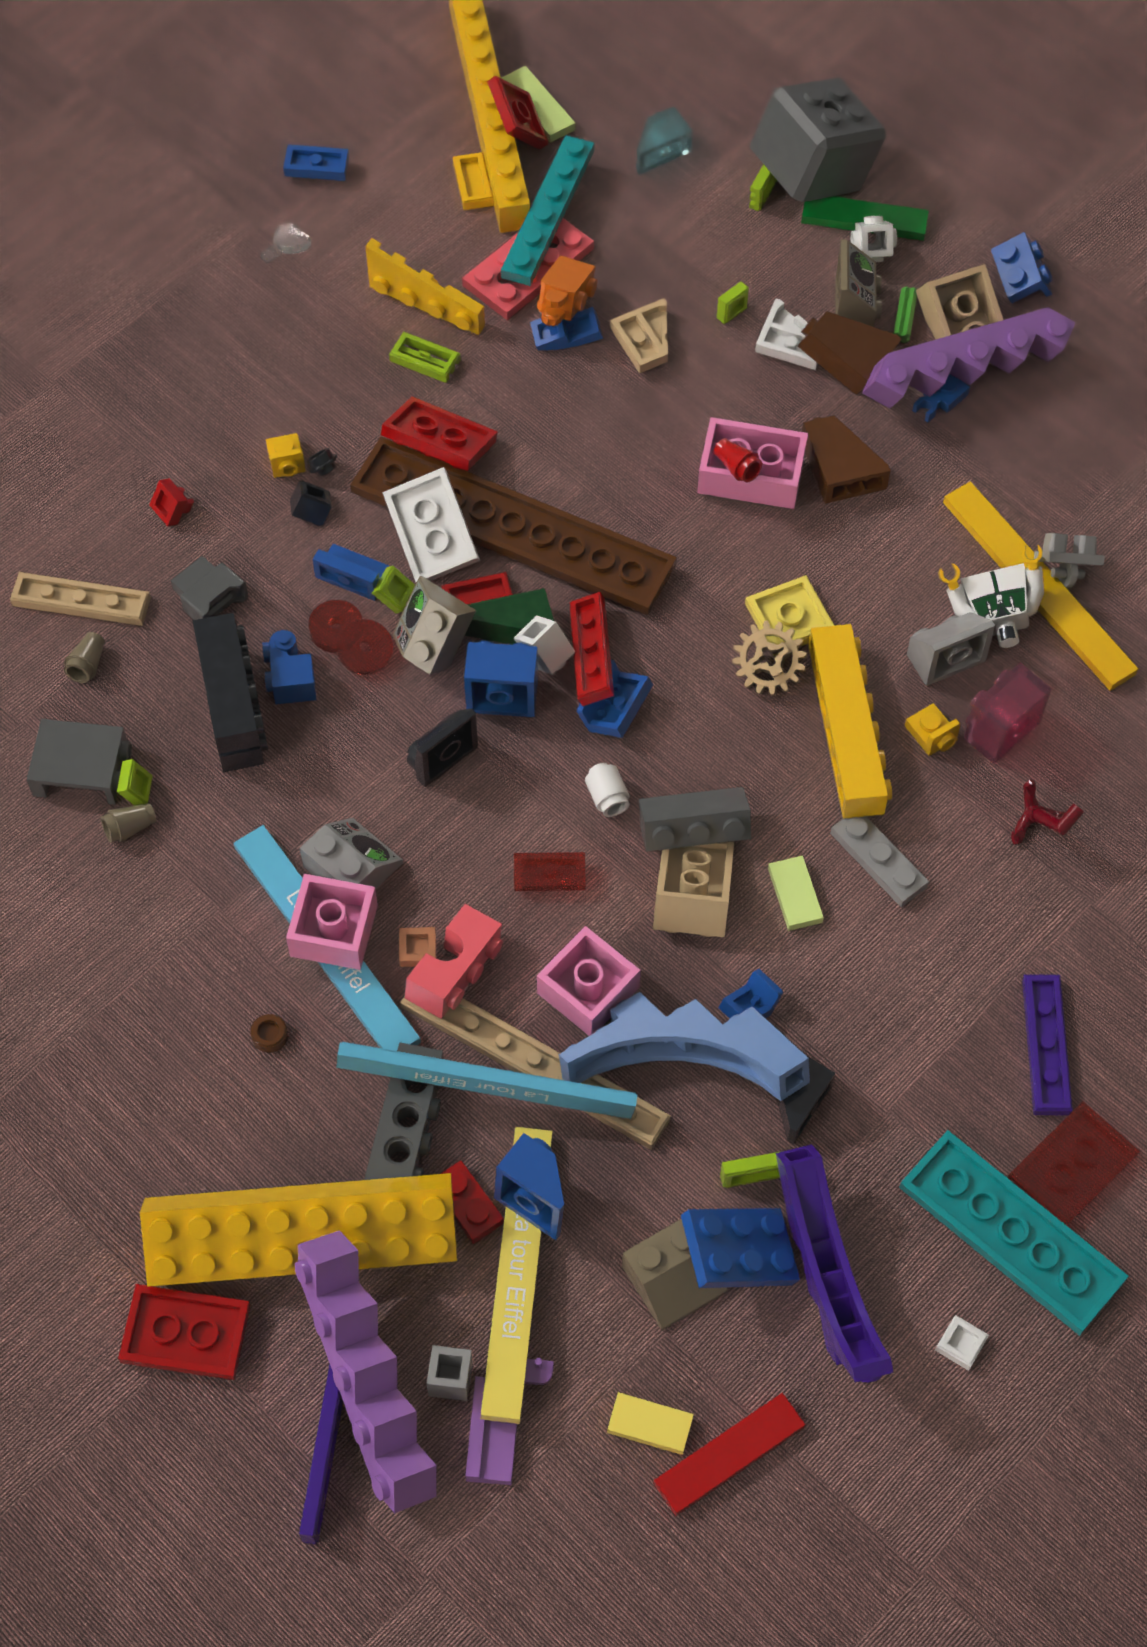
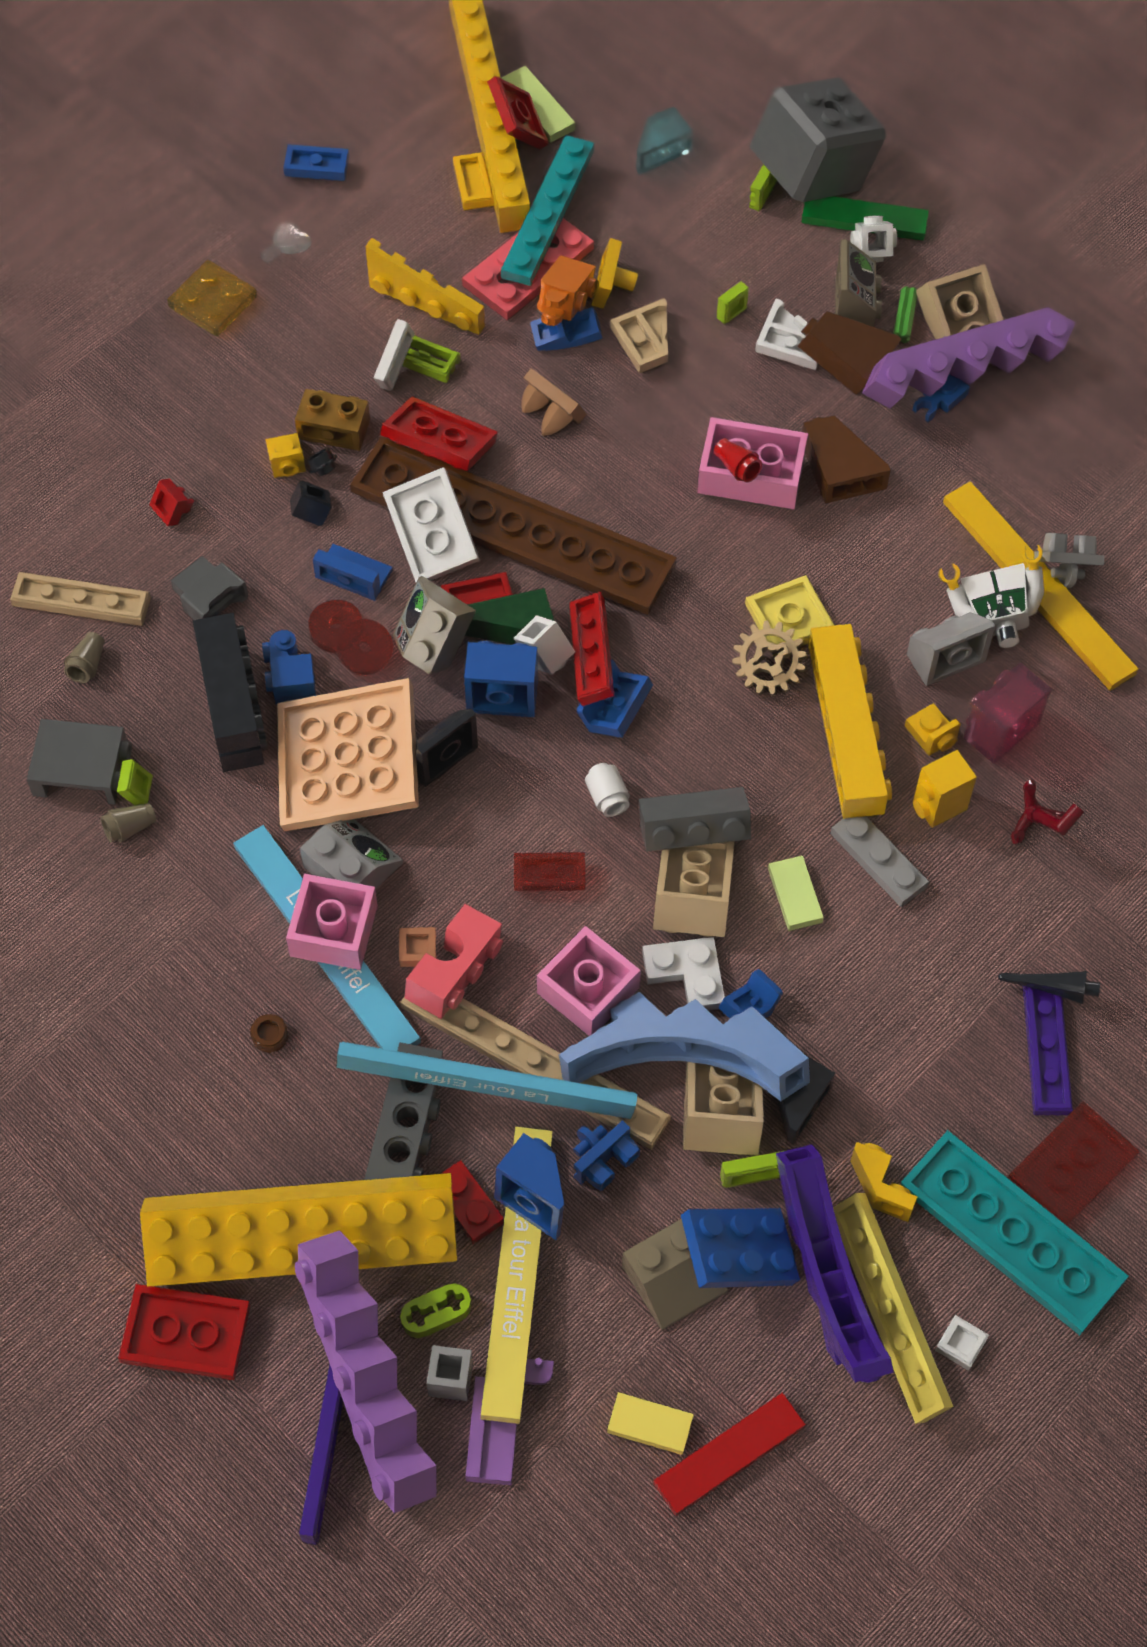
lime tile [372,565,415,614] -> none
bracket [991,232,1053,303] -> none
none -> clear yellow plate [167,259,257,337]
none -> light nougat plate [277,678,419,832]
none -> pearl gold brick [295,389,370,451]
none -> white tile [373,319,415,391]
none -> lime beam [400,1283,471,1338]
none -> medium nougat tile [521,368,587,436]
none -> blue hips [573,1120,640,1191]
none -> yellow tile [591,238,638,309]
none -> white plate [642,937,725,1010]
none -> tan slope [683,1062,763,1156]
none -> light yellow plate [833,1193,954,1424]
none -> yellow slope [850,1142,917,1222]
none -> yellow brick [913,750,977,828]
none -> black piece [998,971,1101,1004]

